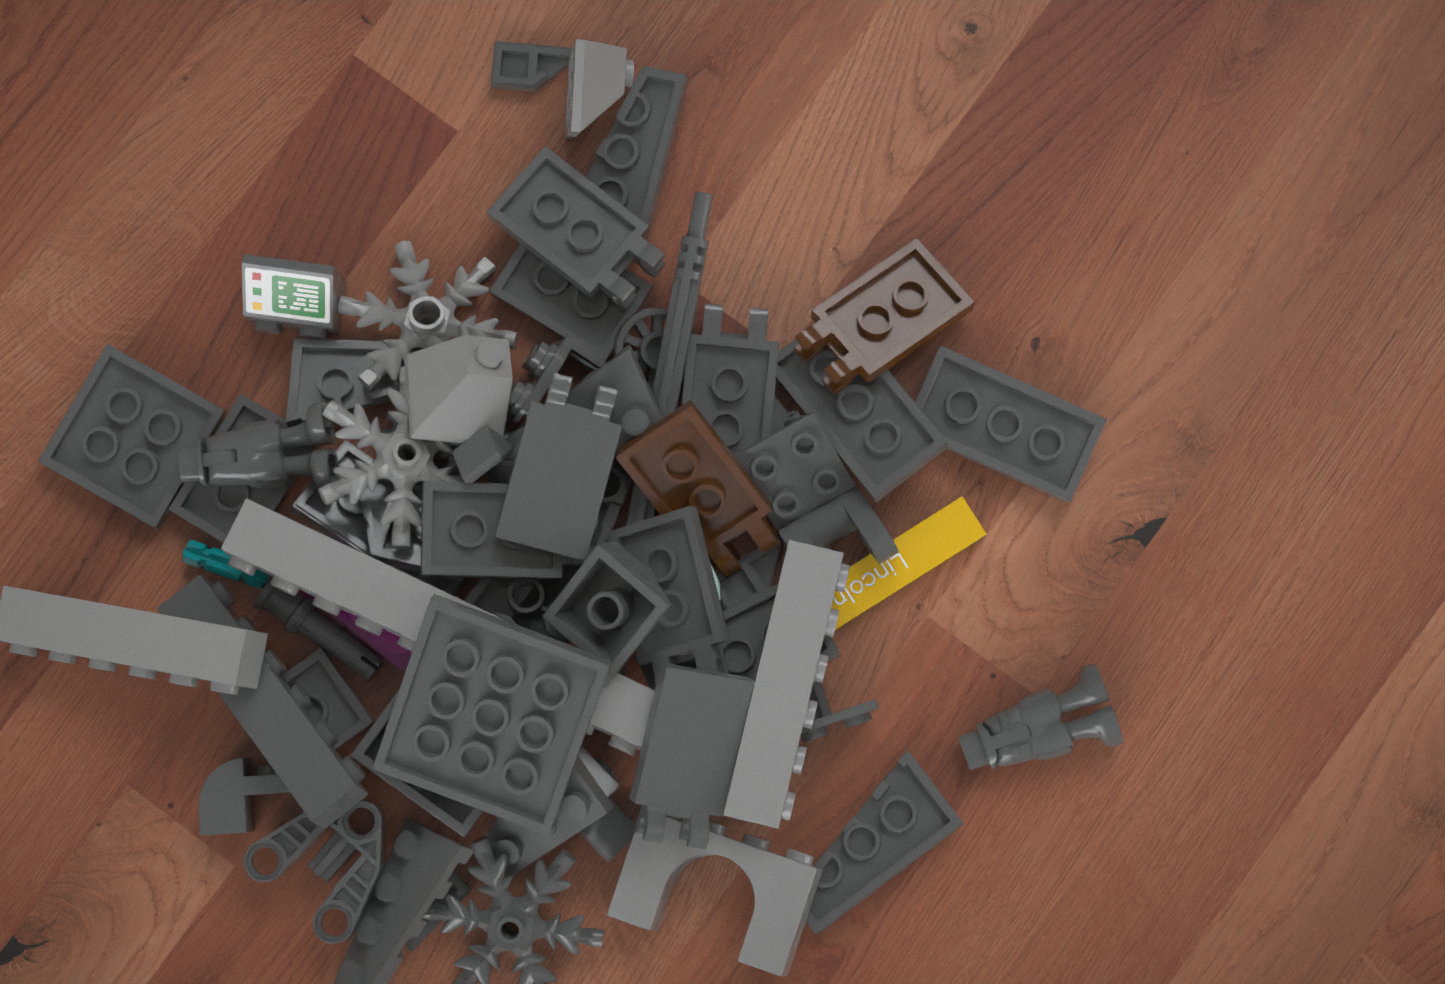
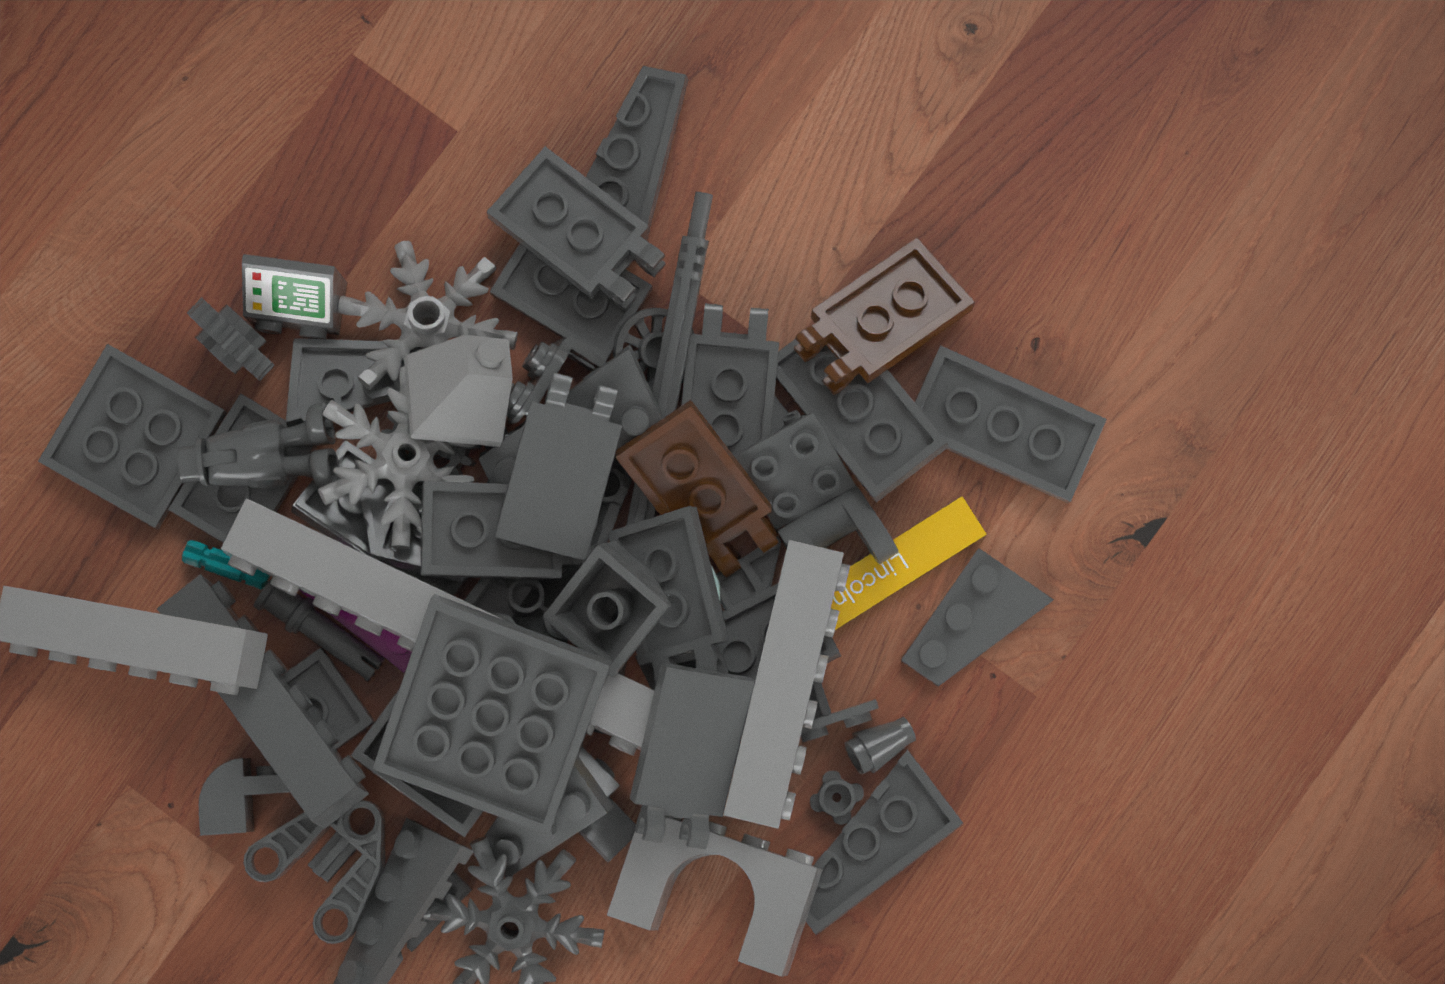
dark grey slope [452,425,514,484] -> none
dark grey tile [490,41,570,92] -> none
light grey slope [565,39,634,139] -> none
dark grey piece [958,663,1124,771] -> none
none -> dark grey gear [187,297,275,381]
none -> dark grey plate [810,770,864,825]
none -> dark grey cone [844,717,916,775]
none -> dark grey wing [900,548,1054,687]

